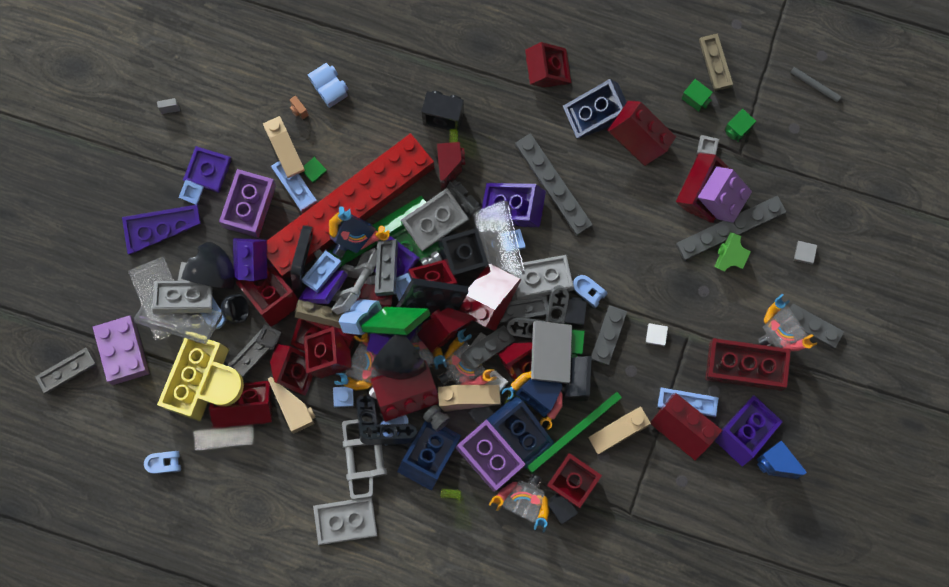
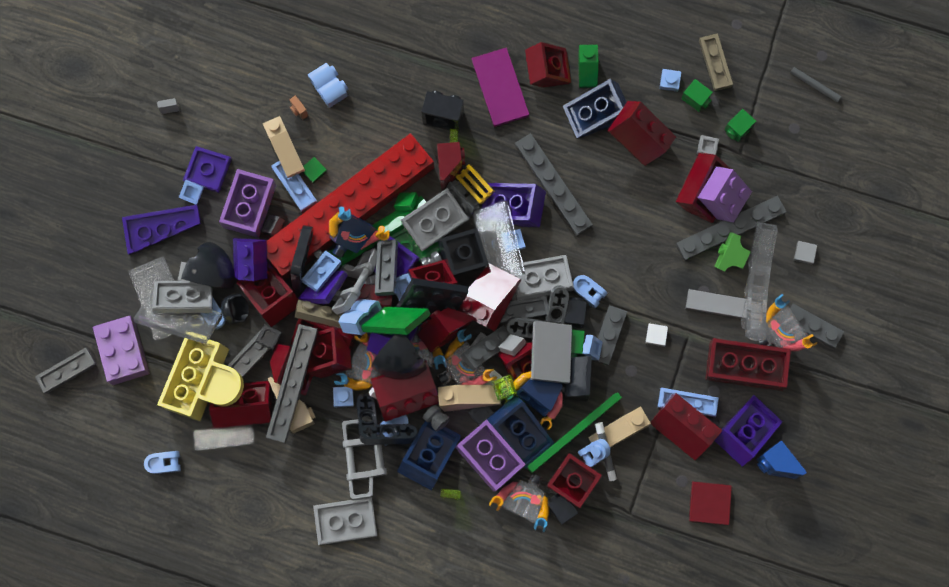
none -> dark grey plate [261,215,285,236]
none -> dark grey plate [266,324,319,443]
none -> green tile [394,192,418,211]
none -> yellow tile [456,164,495,205]
none -> magenta tile [471,47,529,127]
none -> clear neon green tile [492,375,517,400]
none -> light grey tile [499,334,526,356]
none -> green slope [578,45,598,88]
none -> light blue plate [578,439,610,467]
none -> light blue plate [583,335,603,360]
none -> bar [595,422,617,481]
none -> light blue plate [660,69,681,92]
none -> light grey tile [685,289,765,322]
none -> dark red tile [689,481,732,525]
none -> clear arch [741,222,778,341]

